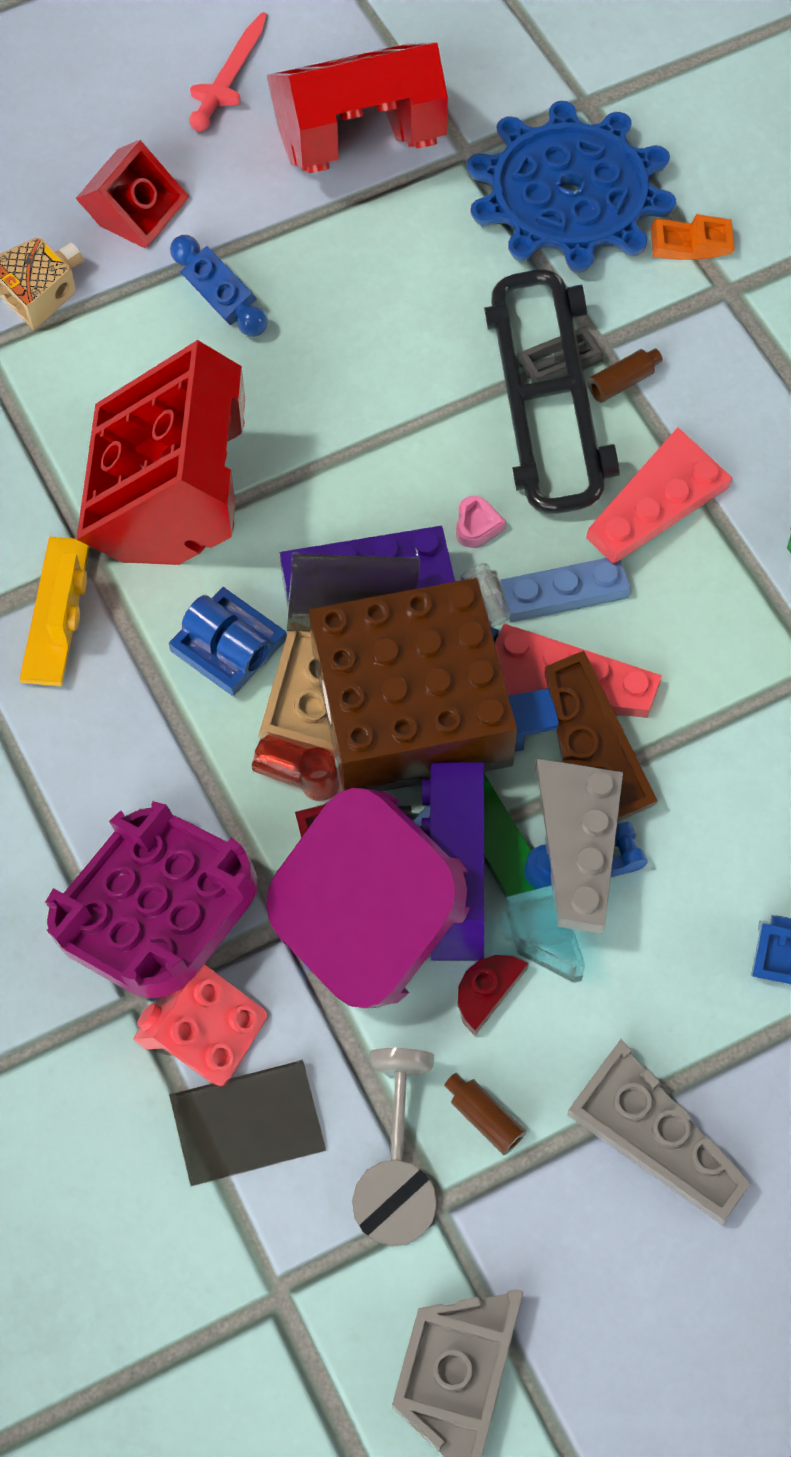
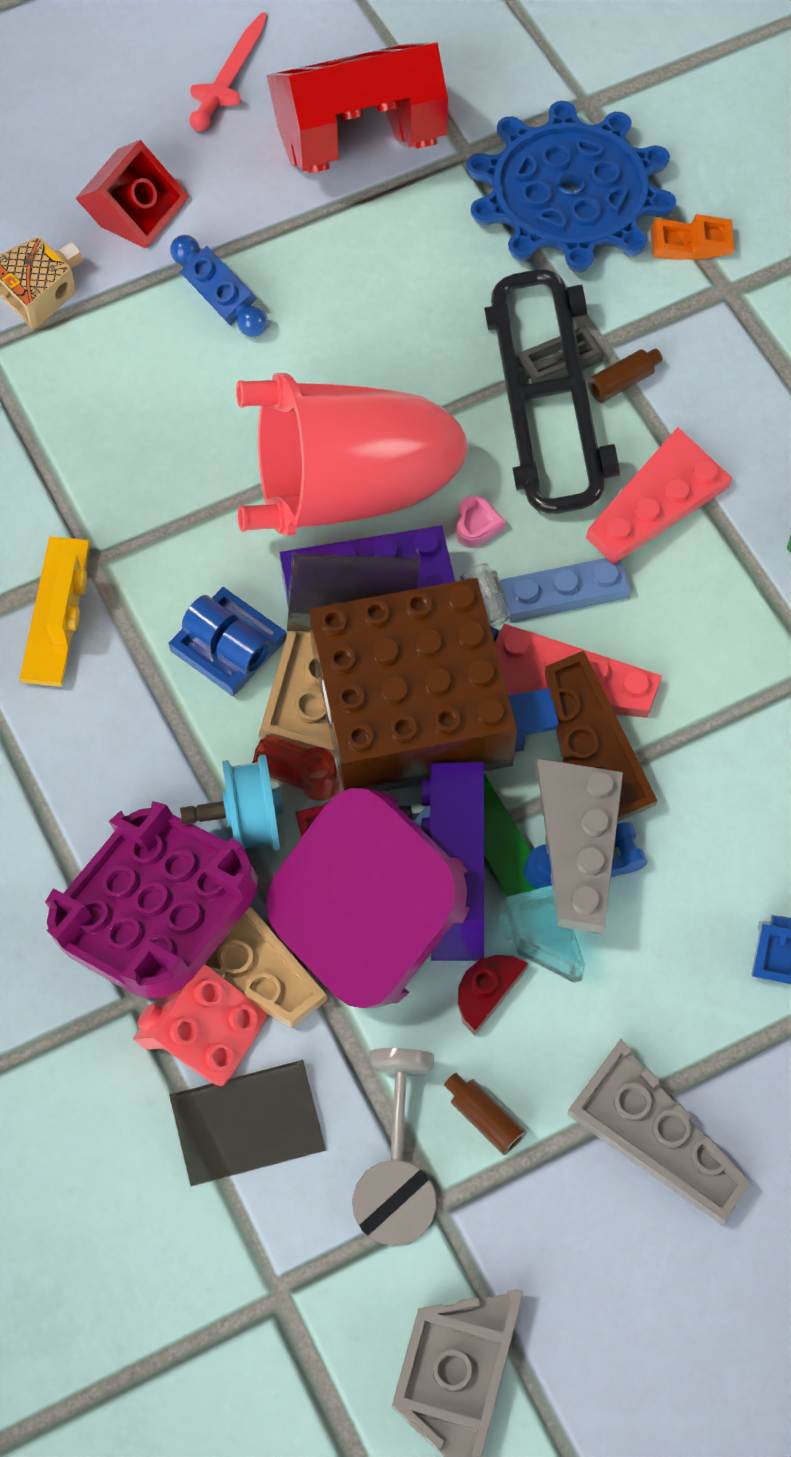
red piece [76,340,246,565] -> none
none -> medium azure wheel [180,754,284,851]
none -> tan wing [205,906,327,1028]
none -> coral windscreen [236,373,468,536]

